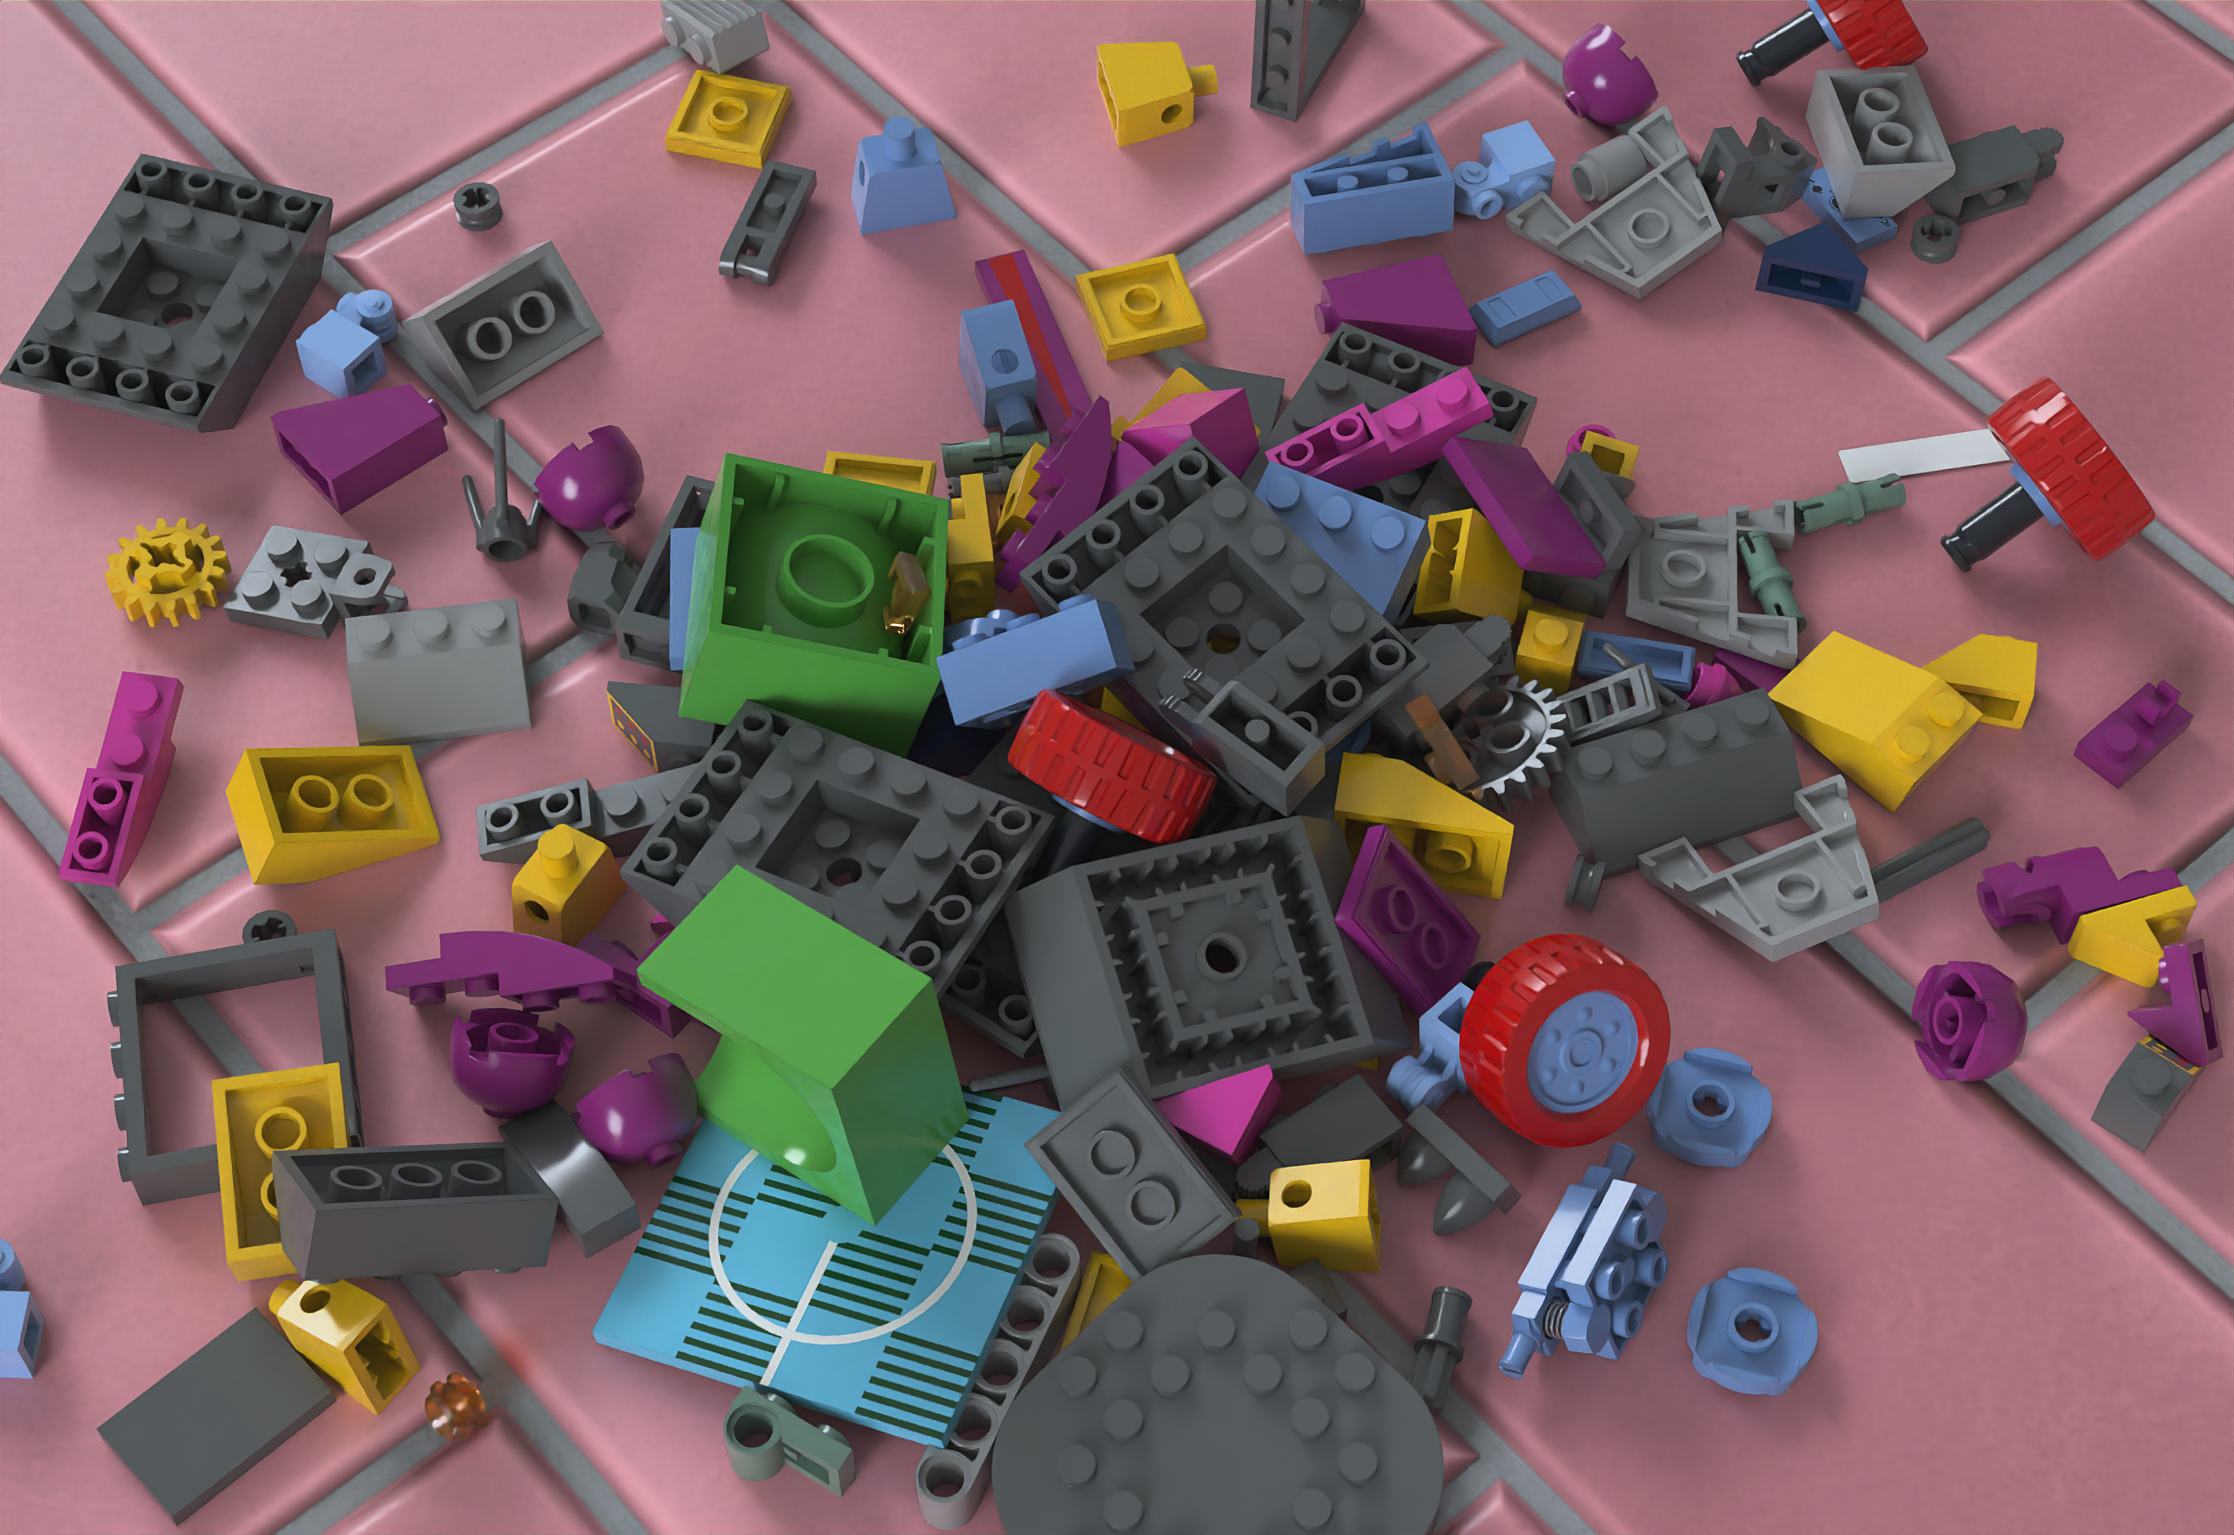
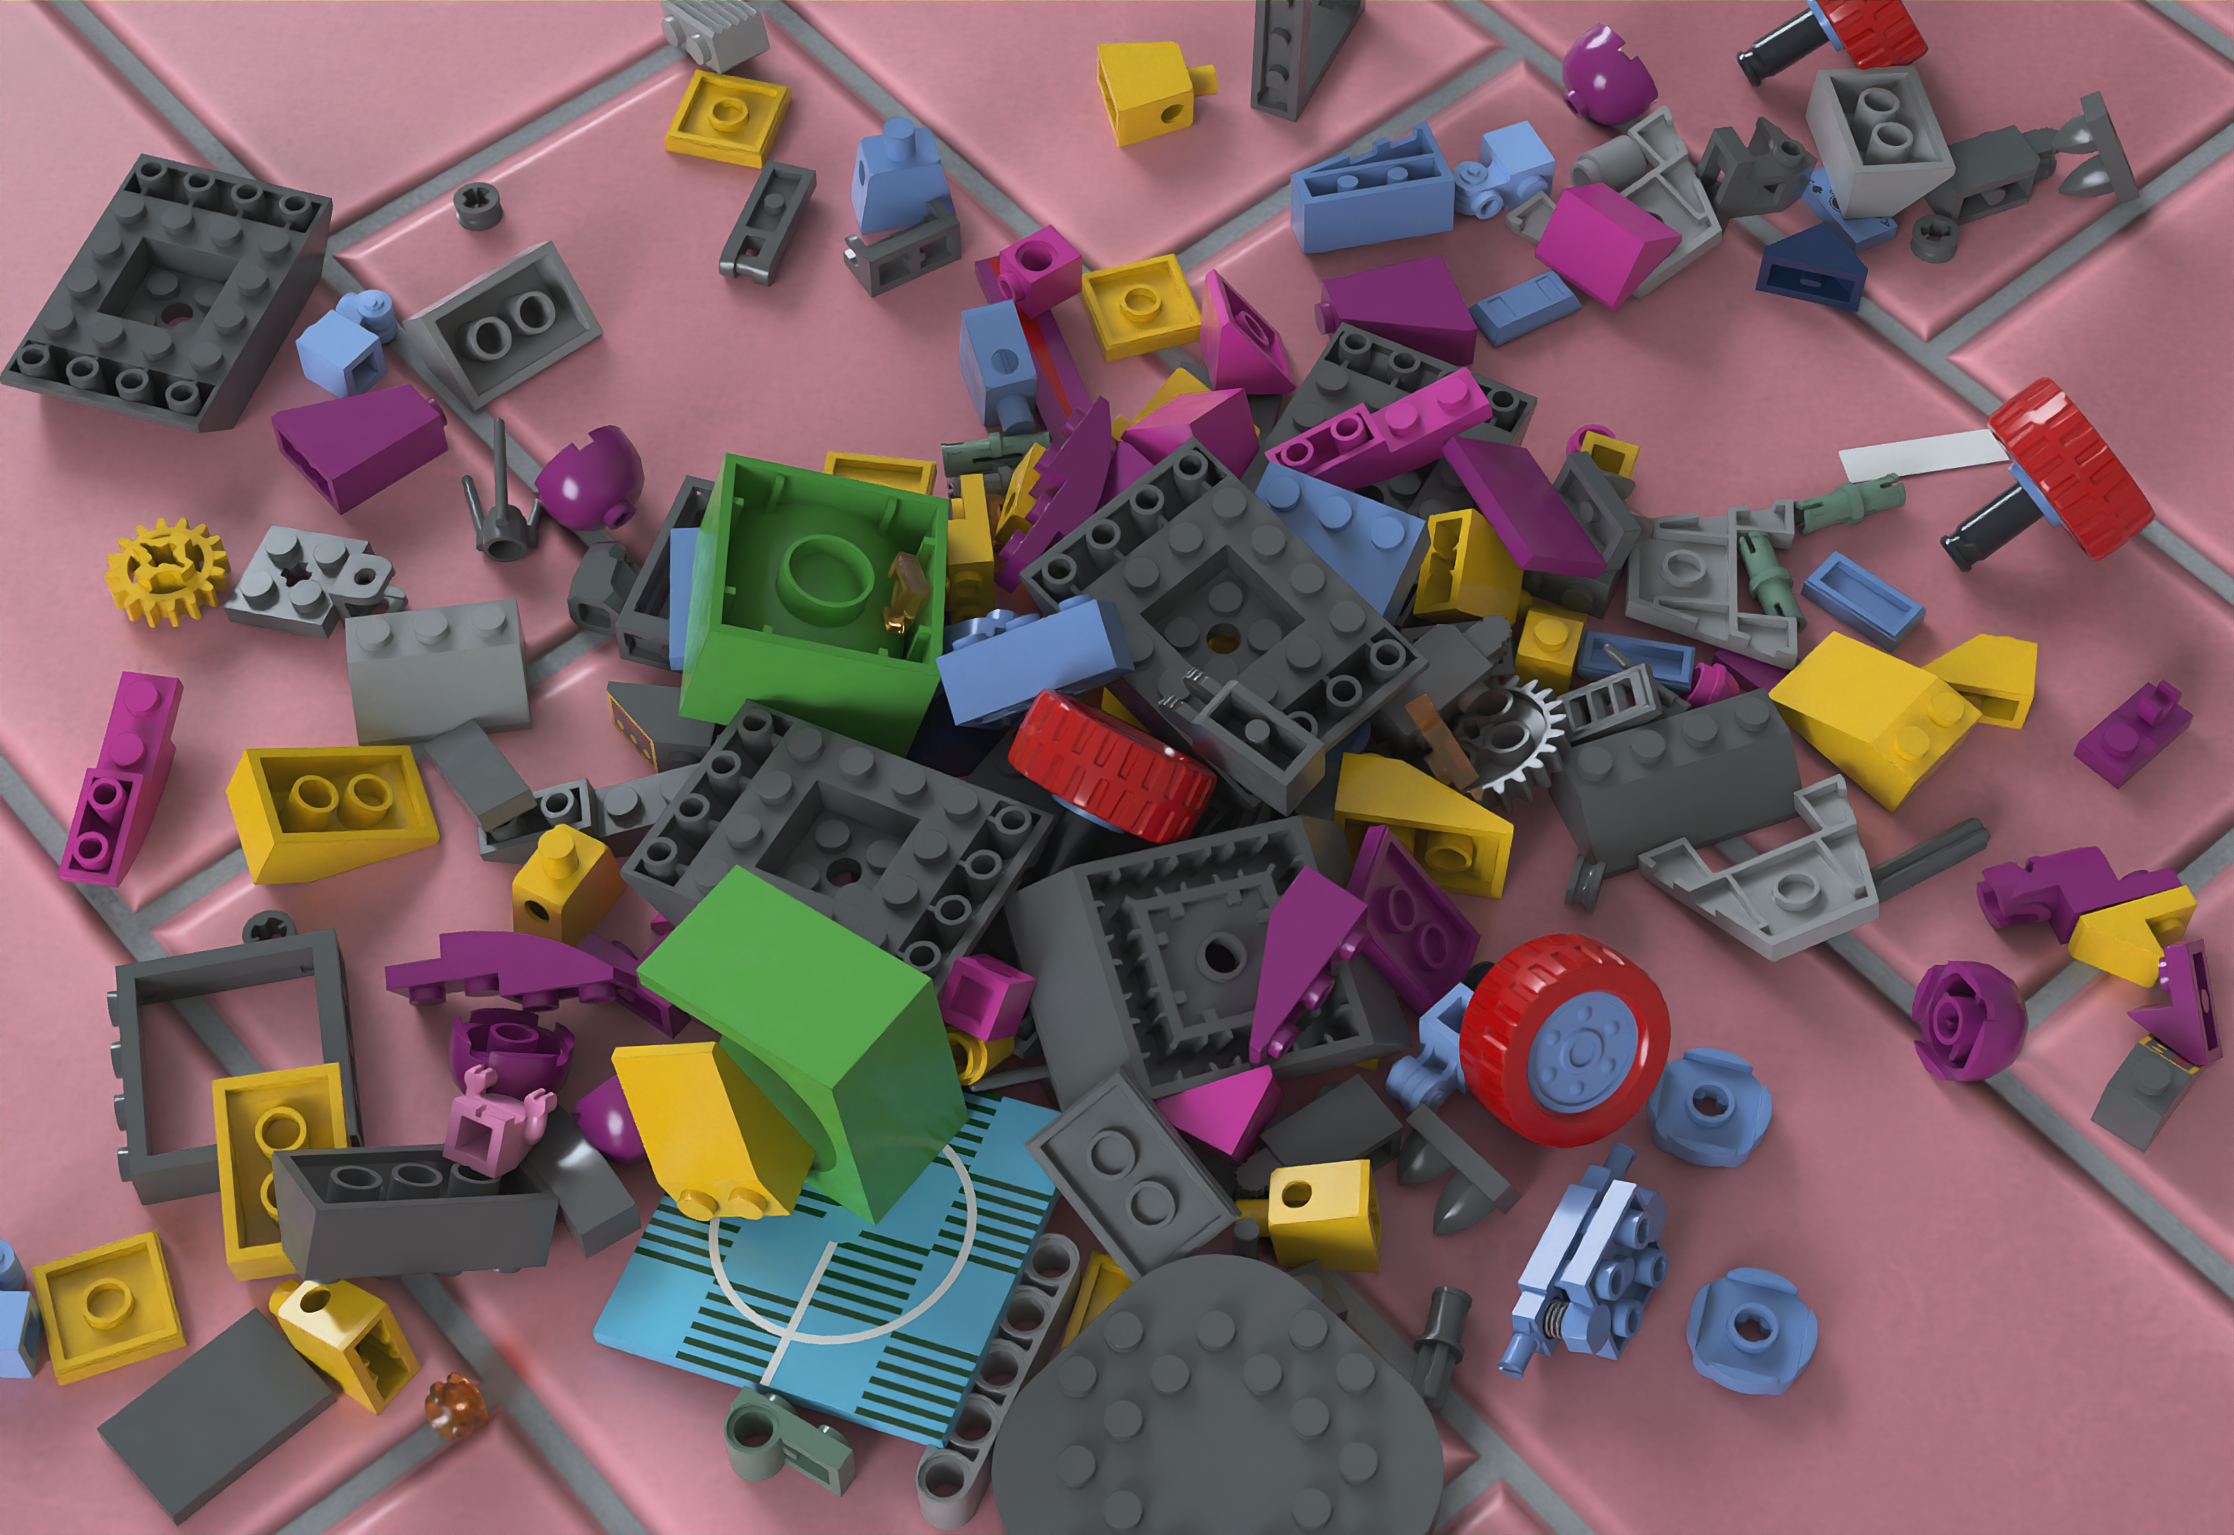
none -> yellow tile [31,1229,187,1386]
none -> dark grey tile [422,719,538,832]
none -> bright pink piece [443,1064,557,1179]
none -> yellow slope [611,1041,816,1221]
none -> dark grey hinge [843,199,961,298]
none -> dark pink brick [938,954,1038,1042]
none -> yellow cone [945,1025,1015,1085]
none -> dark pink brick [998,224,1082,319]
none -> dark pink slope [1199,268,1297,394]
none -> magenta slope [1249,865,1371,1068]
none -> dark pink slope [1534,182,1682,312]
none -> medium blue tile [1801,551,1927,653]
none -> dark grey tile [2051,90,2140,205]

